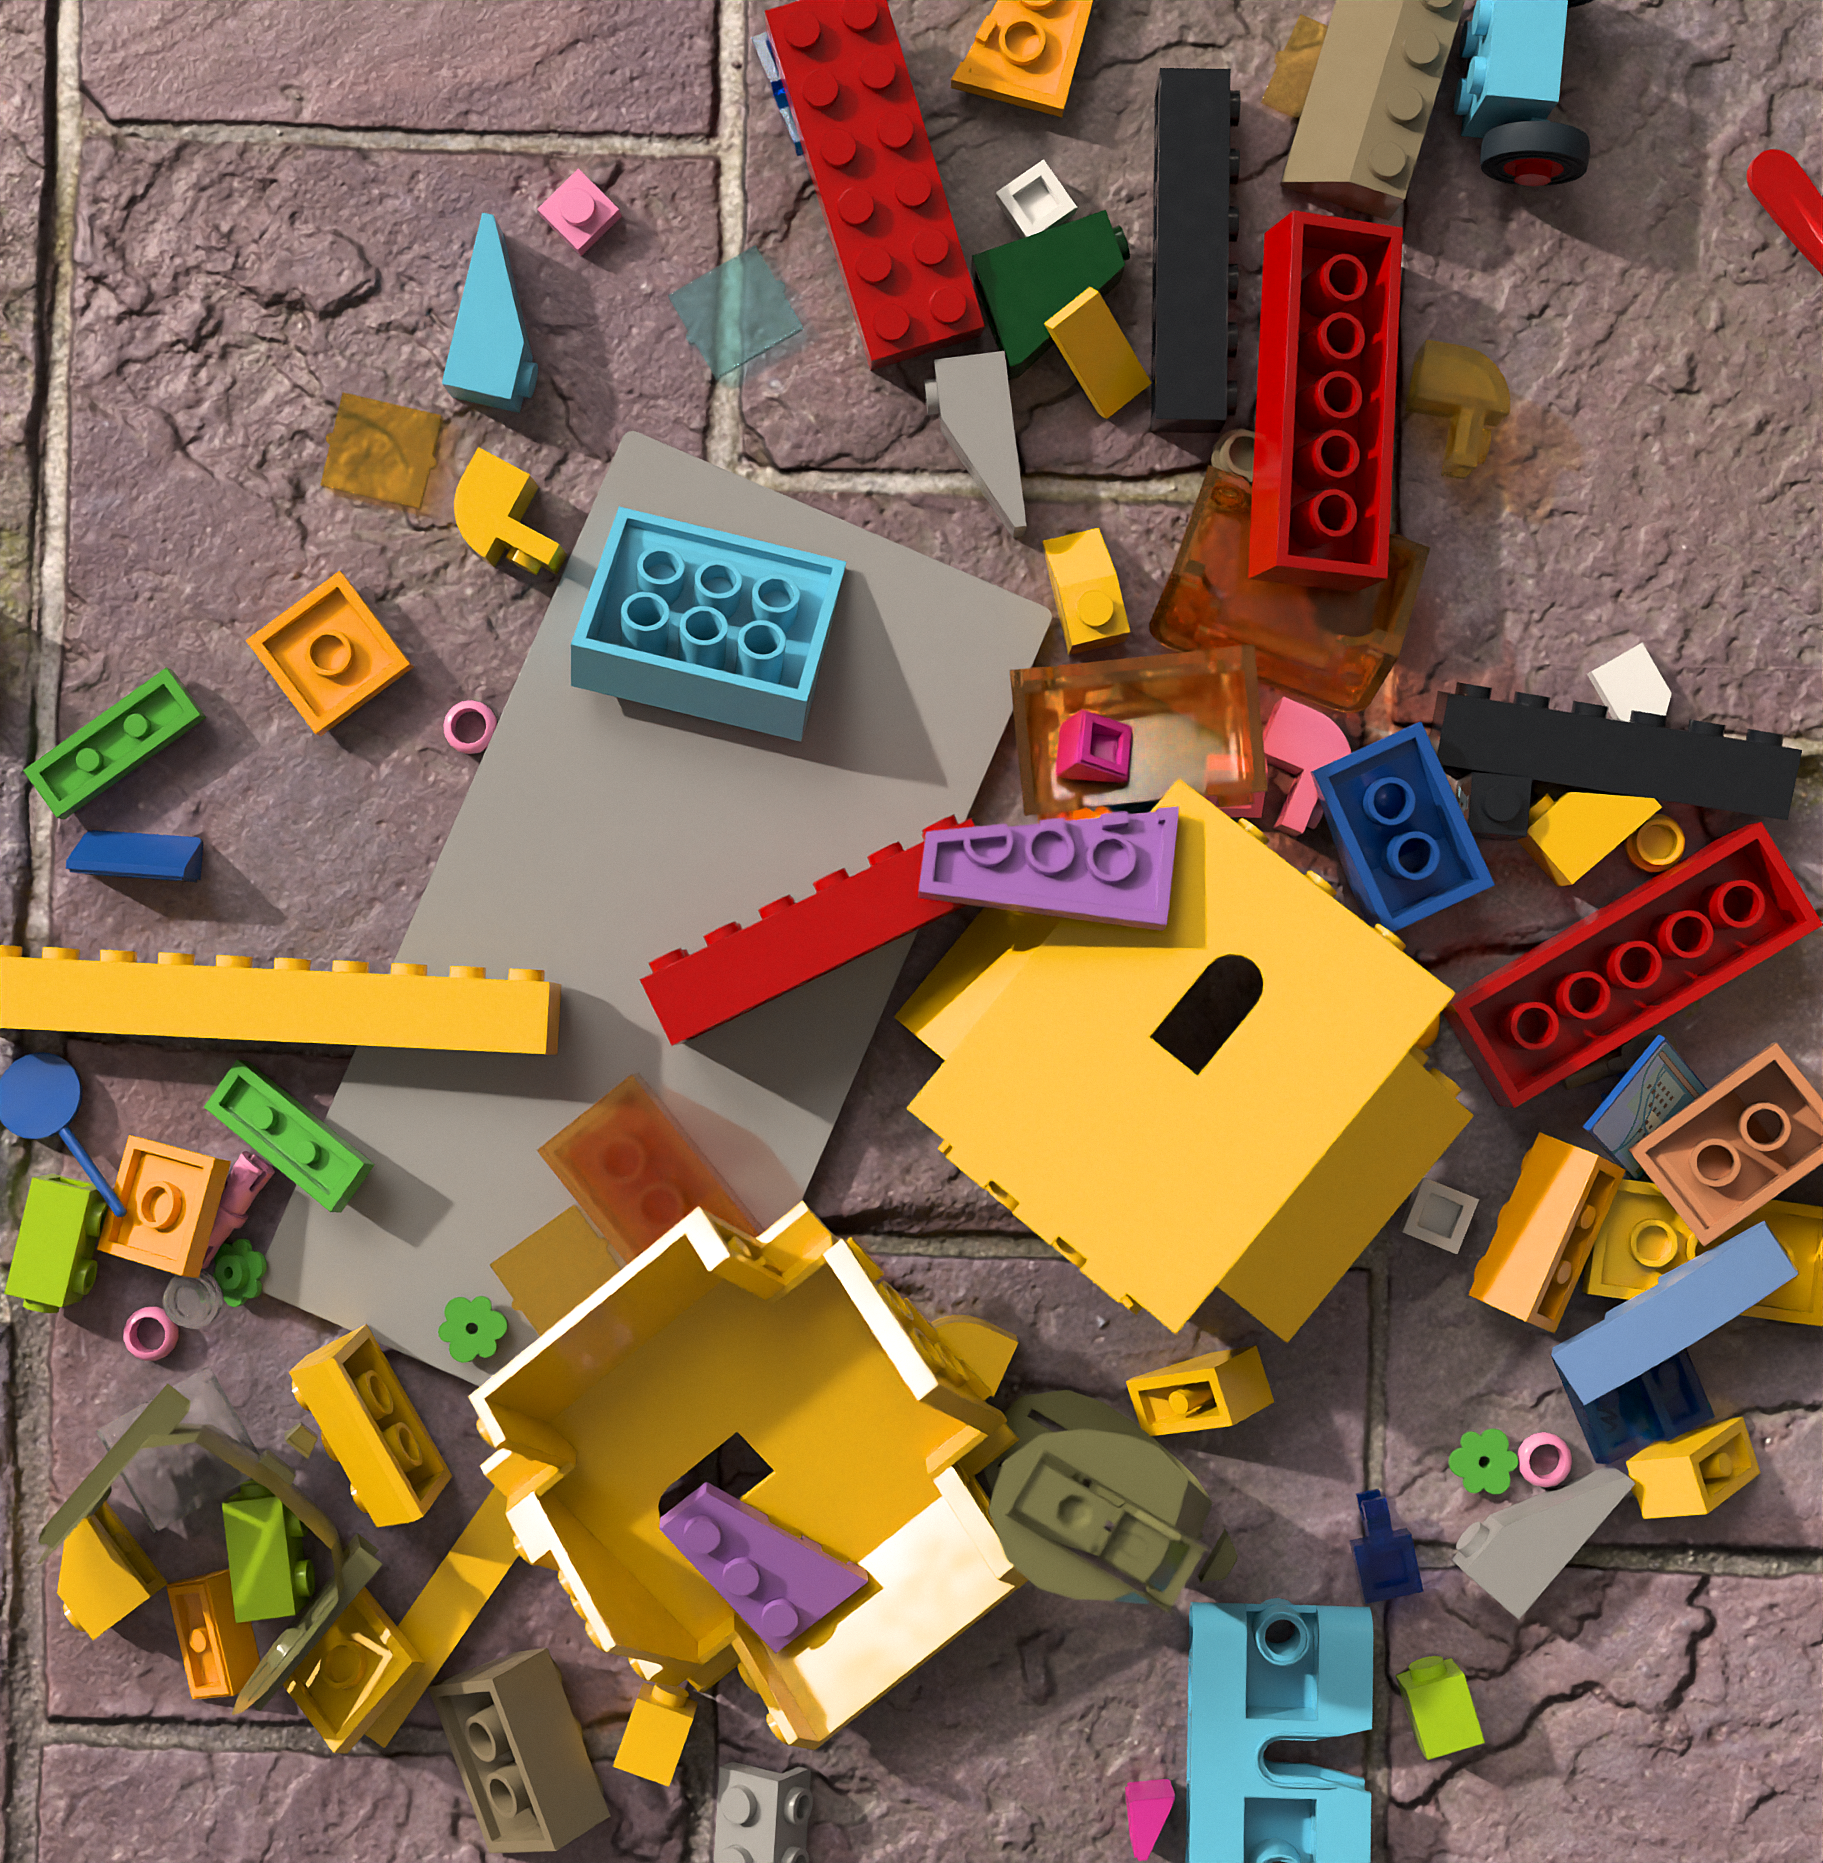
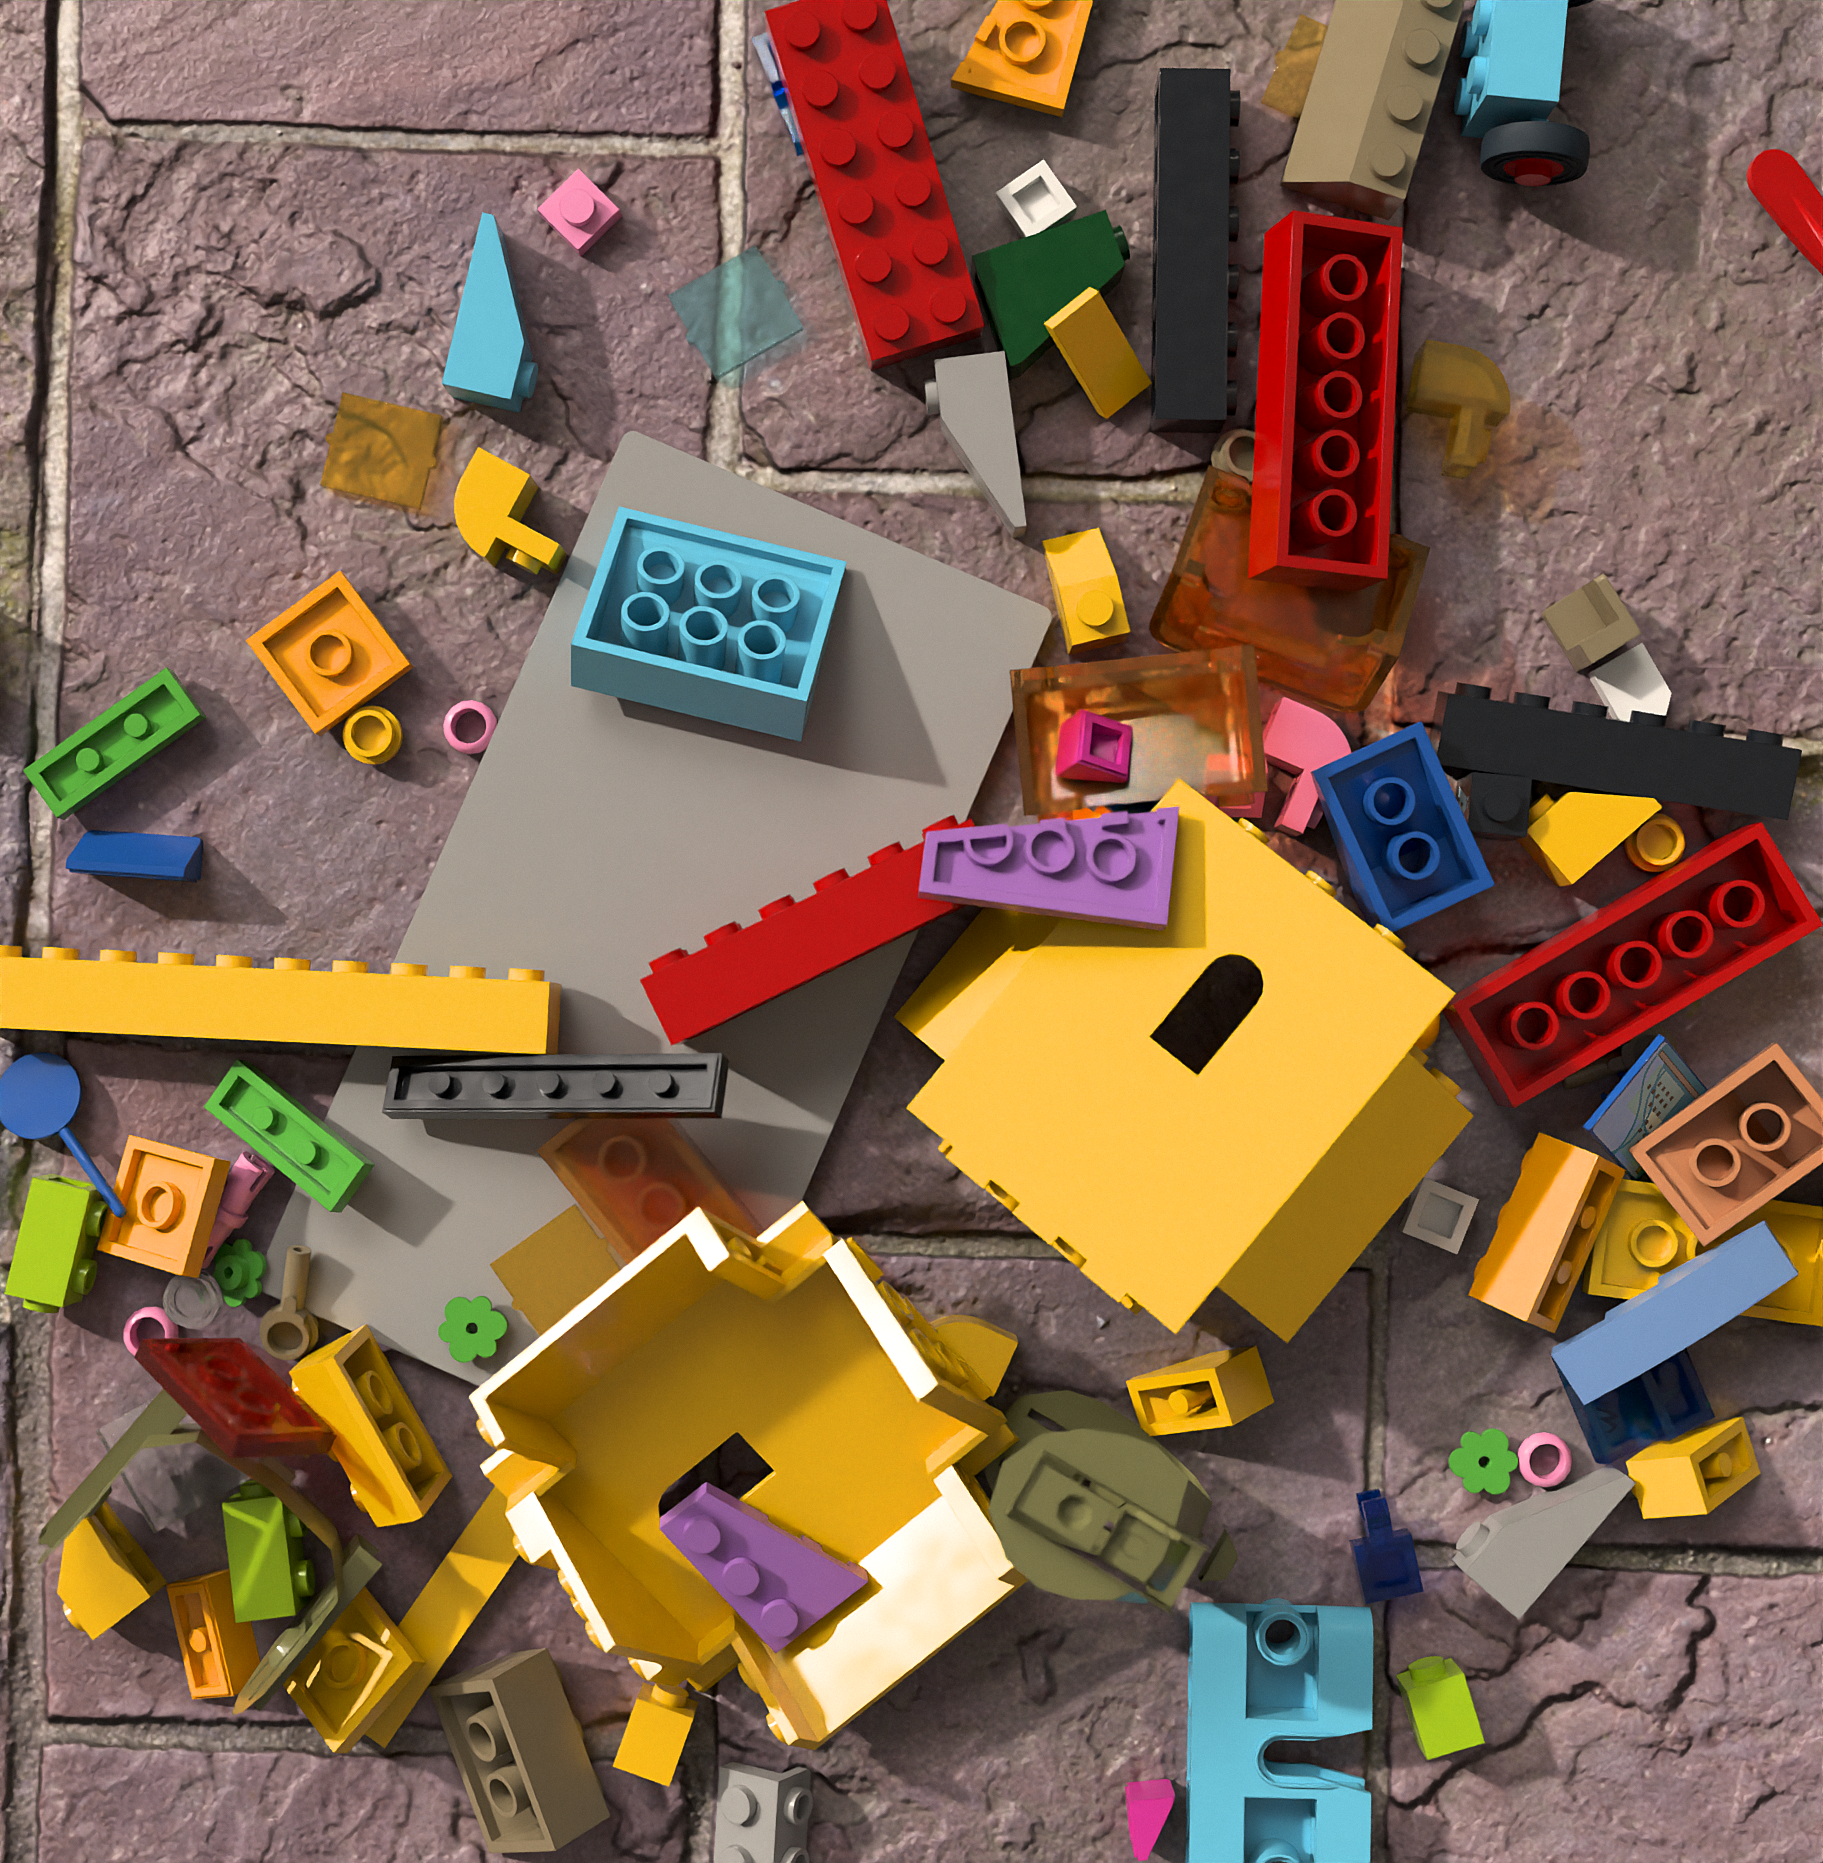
none -> clear red tile [134,1338,337,1459]
none -> dark tan plate [259,1245,320,1360]
none -> yellow plate [343,706,403,765]
none -> tile [382,1053,729,1119]
none -> dark tan panel [1542,574,1642,672]

